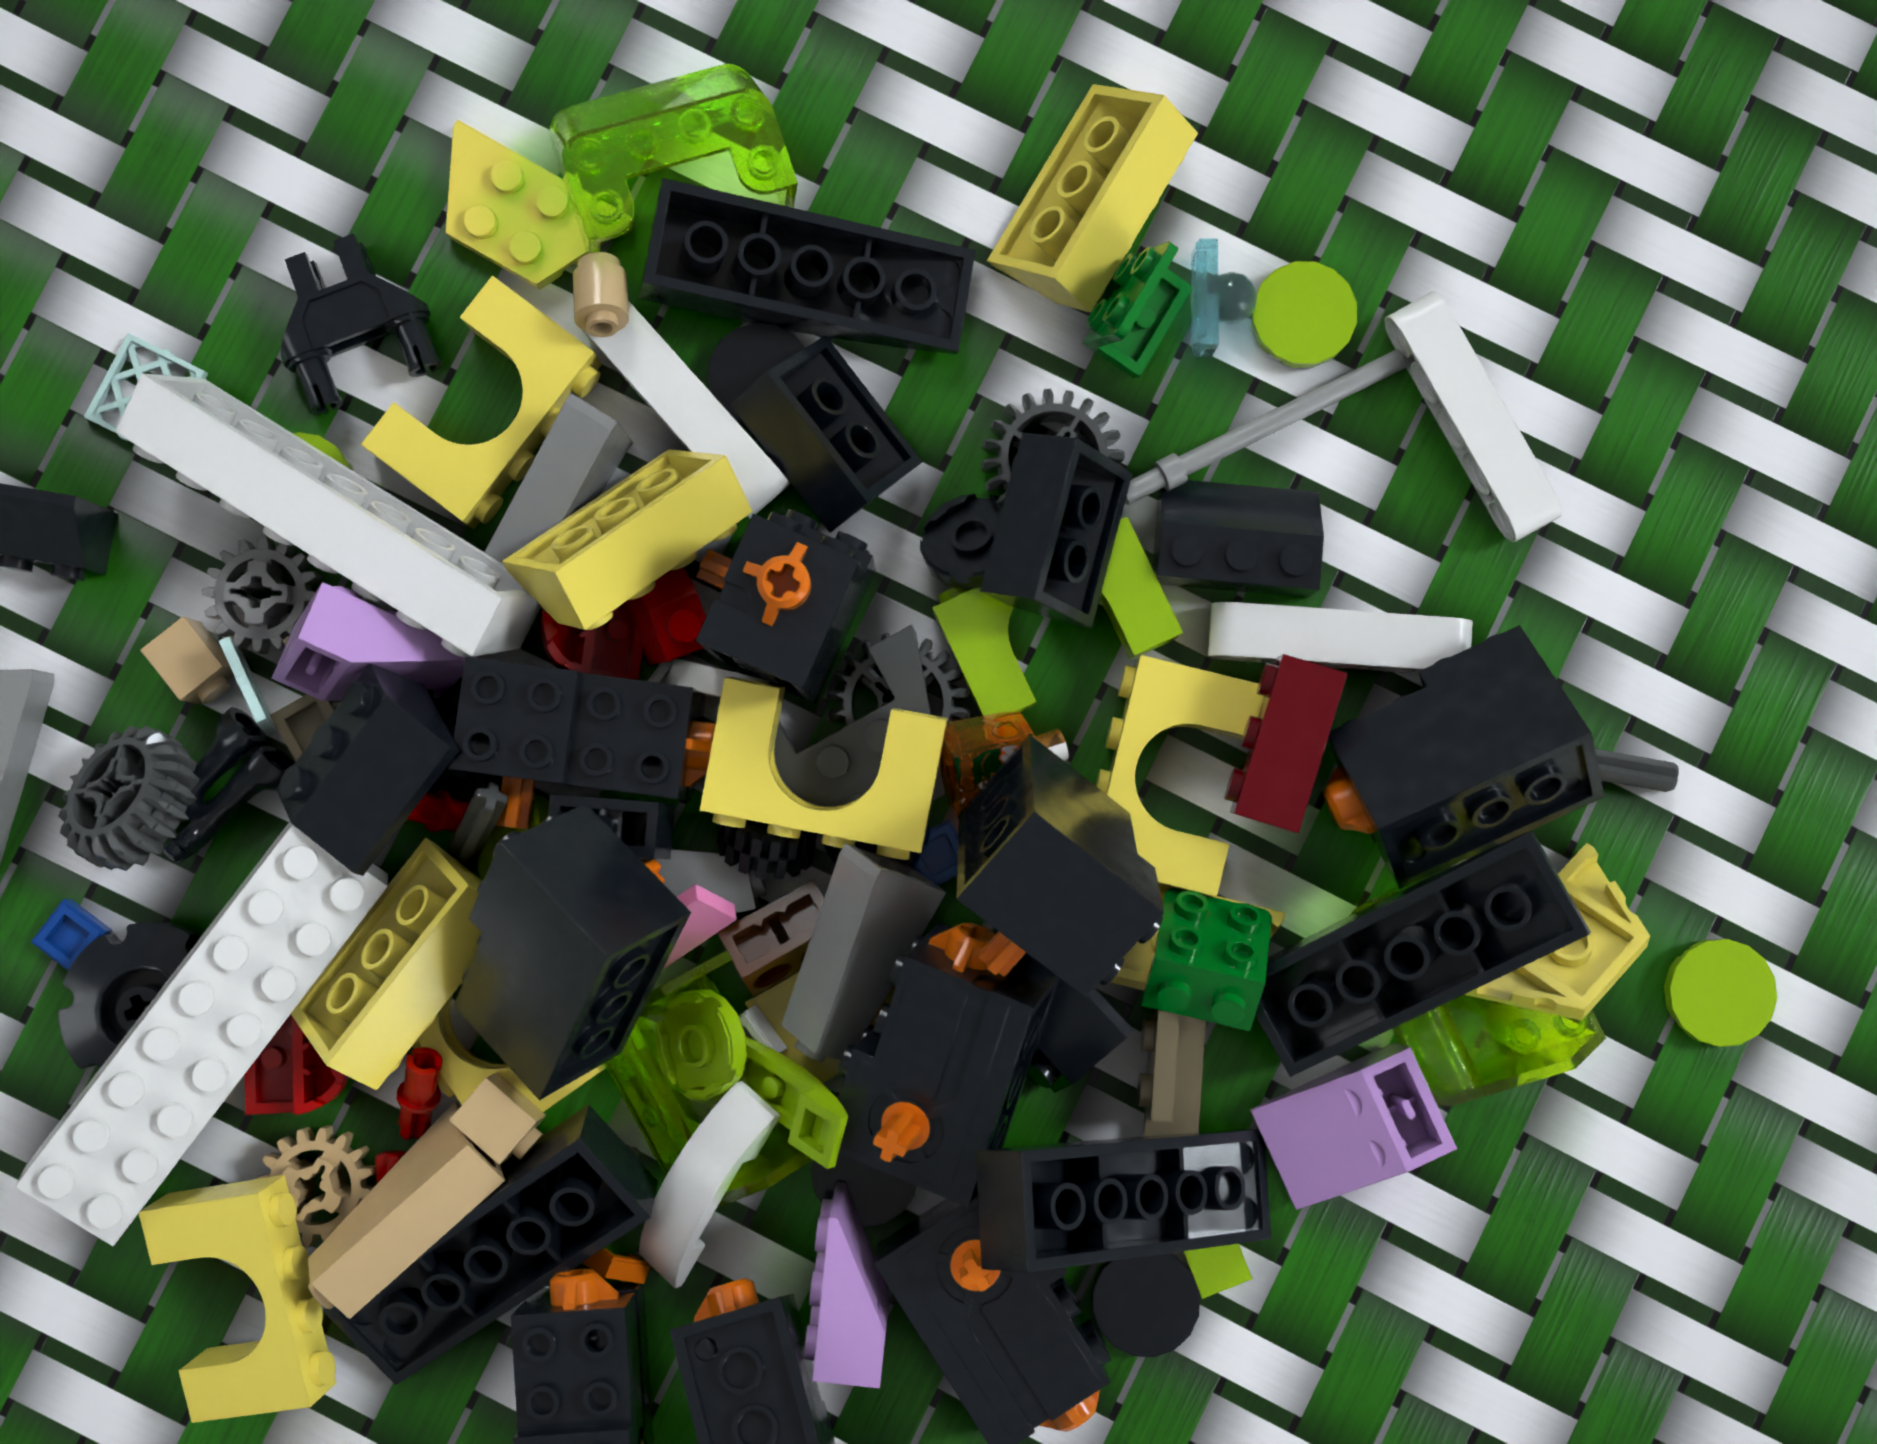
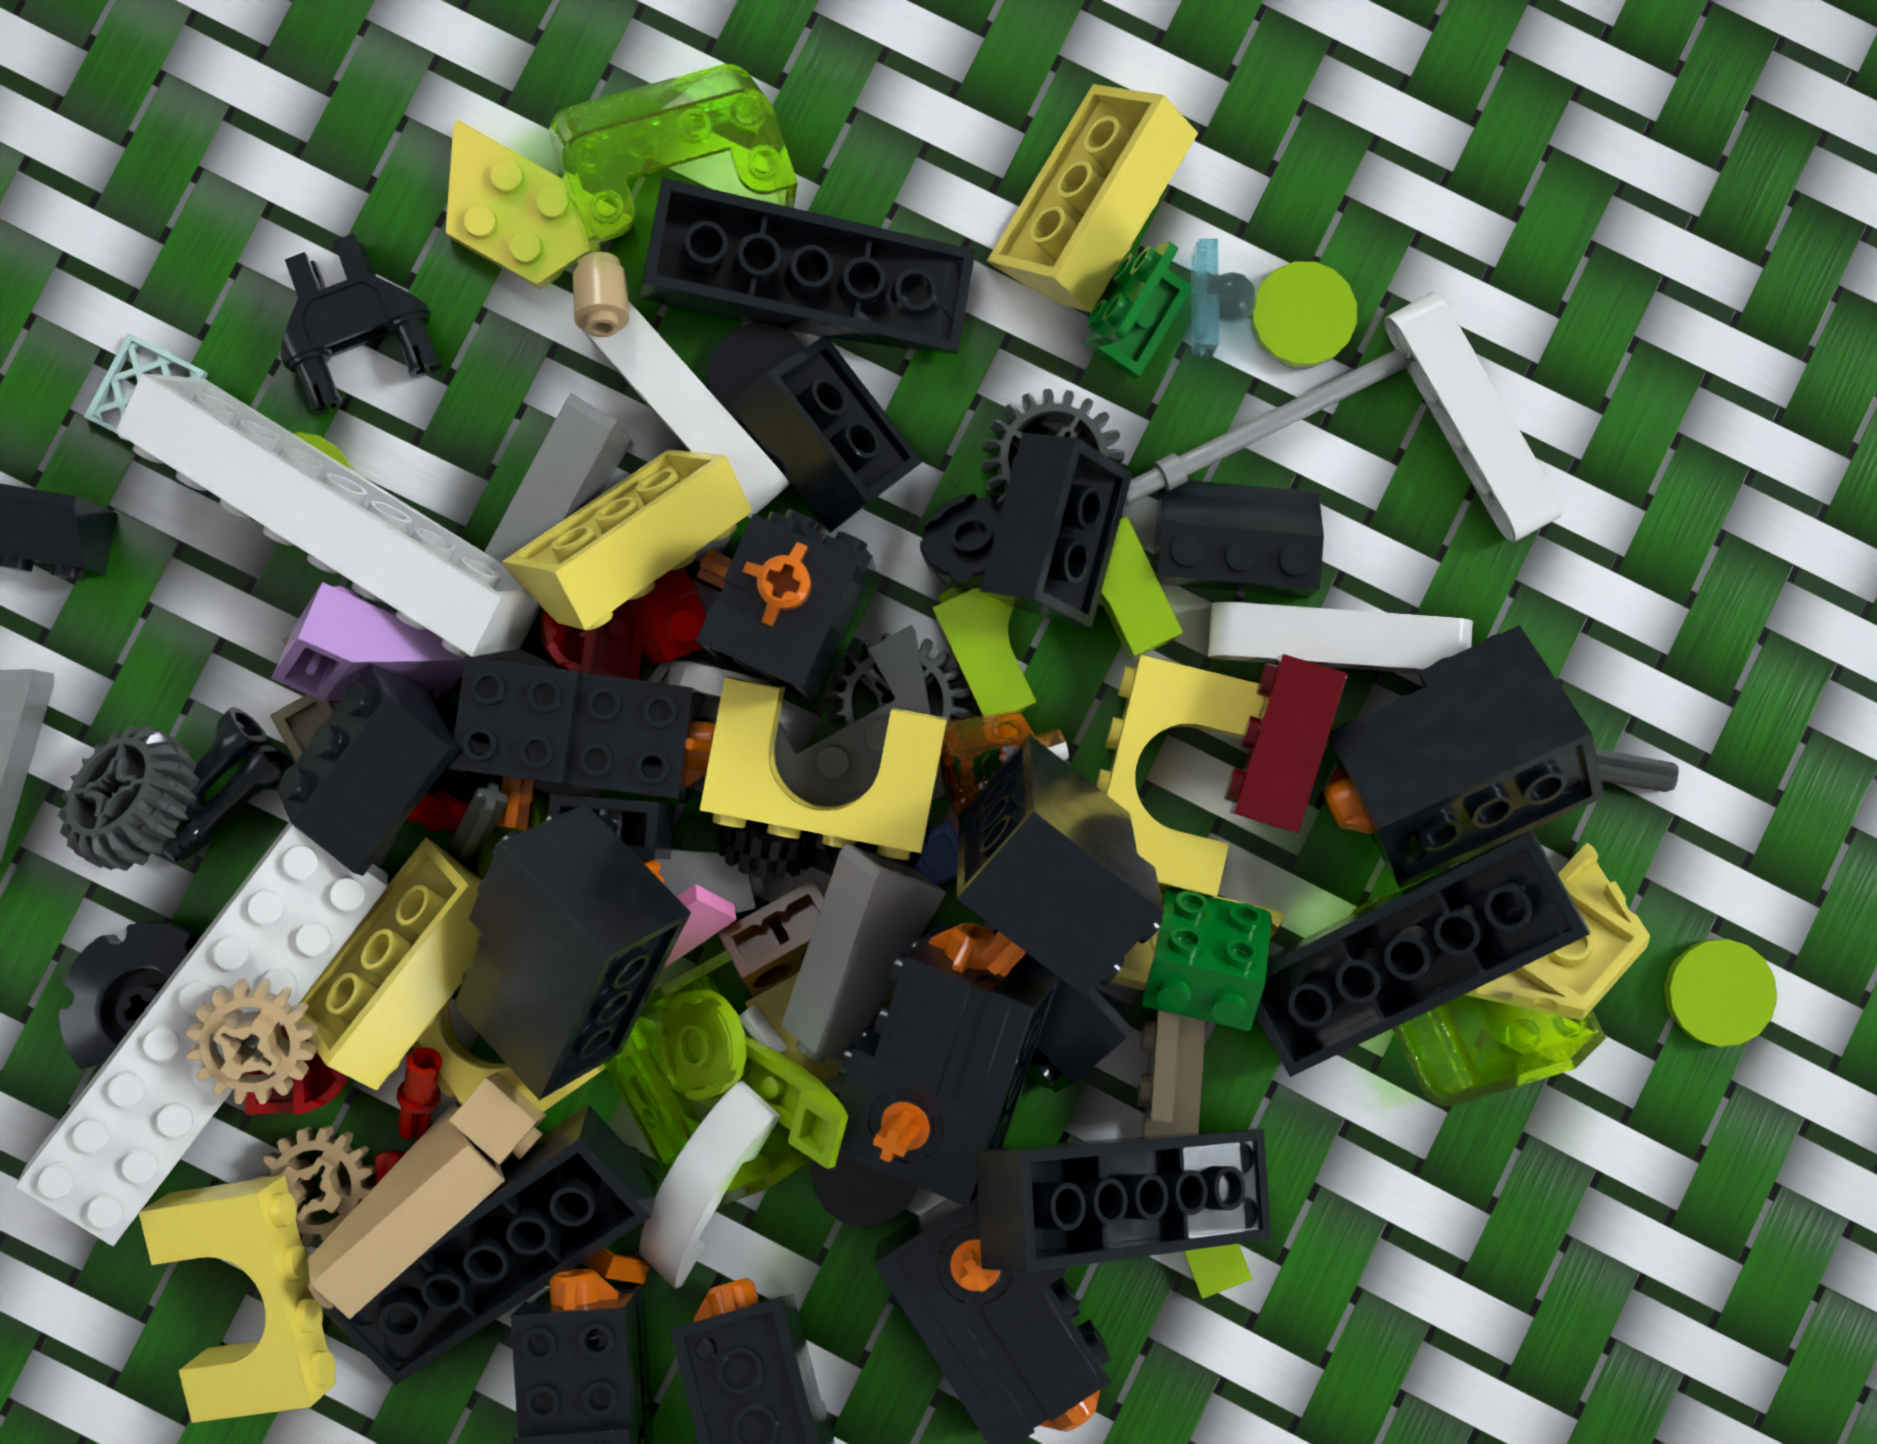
blue tile [31,899,113,971] -> none
tan brick [140,616,234,704] -> none
light grey gear [202,536,323,654] -> none
light aqua window [219,636,279,737] -> none
light yellow arch [361,275,602,529] -> none
lavender slope [804,1181,890,1388] -> none
black tile [1091,1253,1200,1357] -> none
lavender slope [1249,1042,1457,1210] -> none
none -> tan gear [186,978,318,1104]

